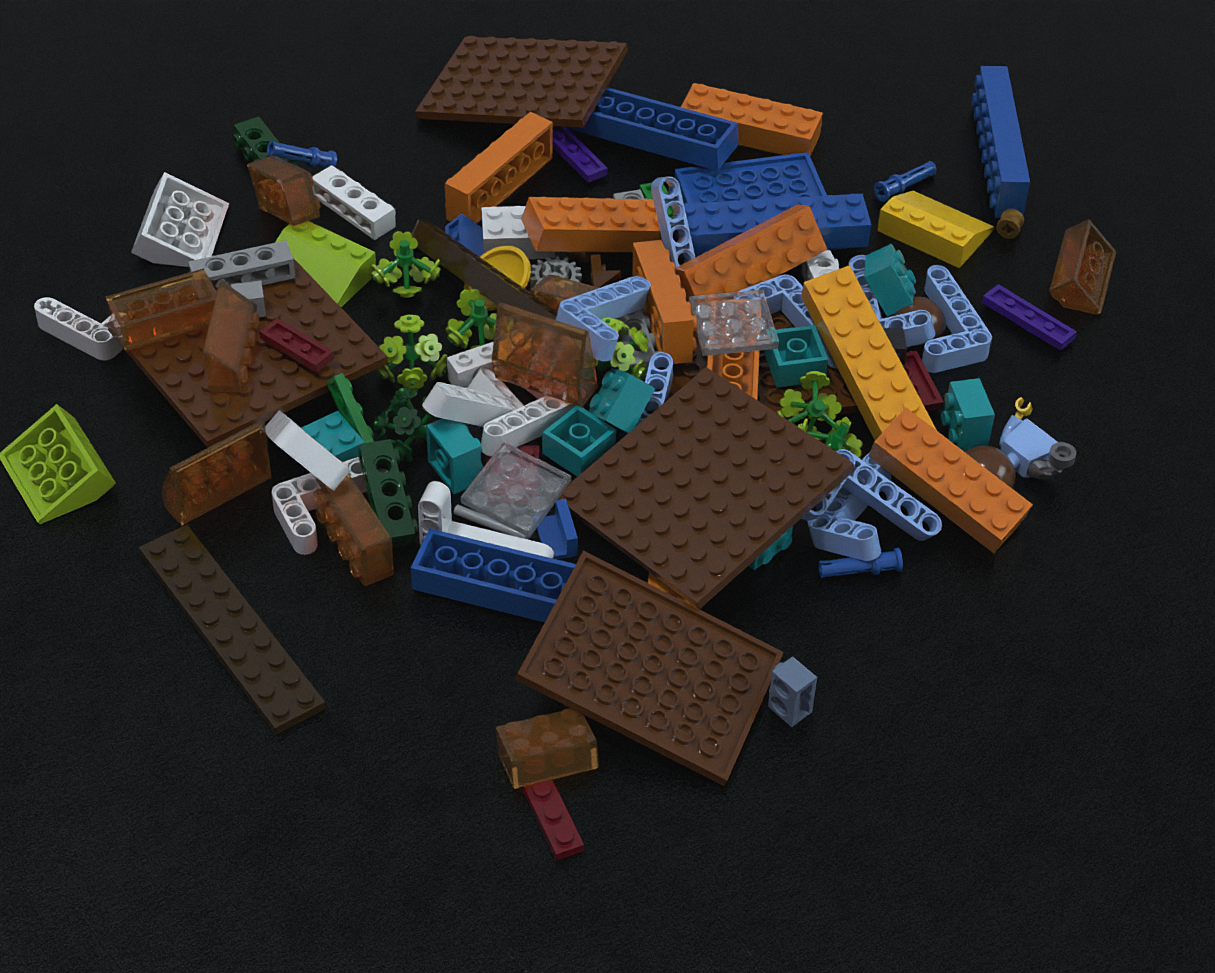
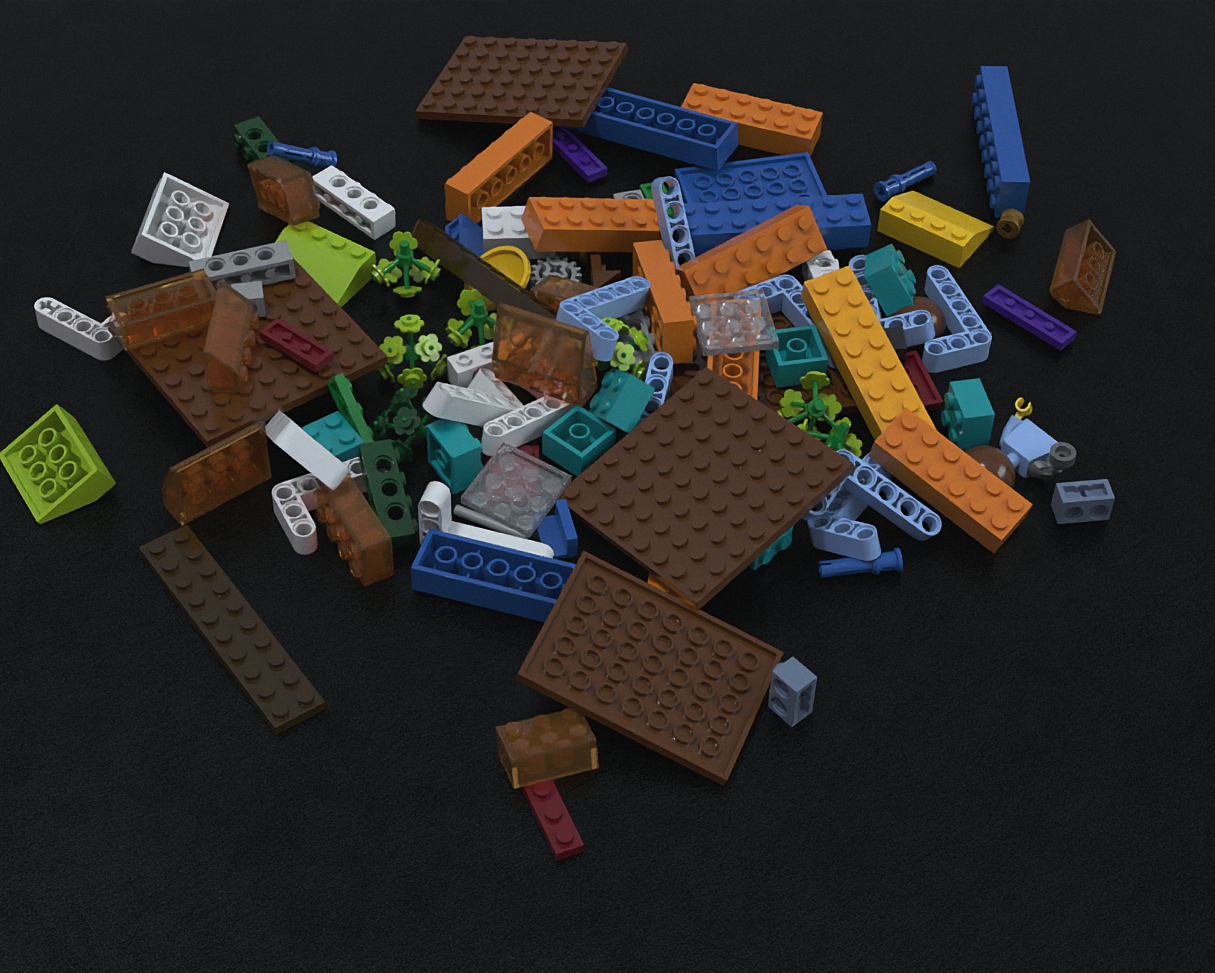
none -> sand blue brick [1051,479,1115,524]

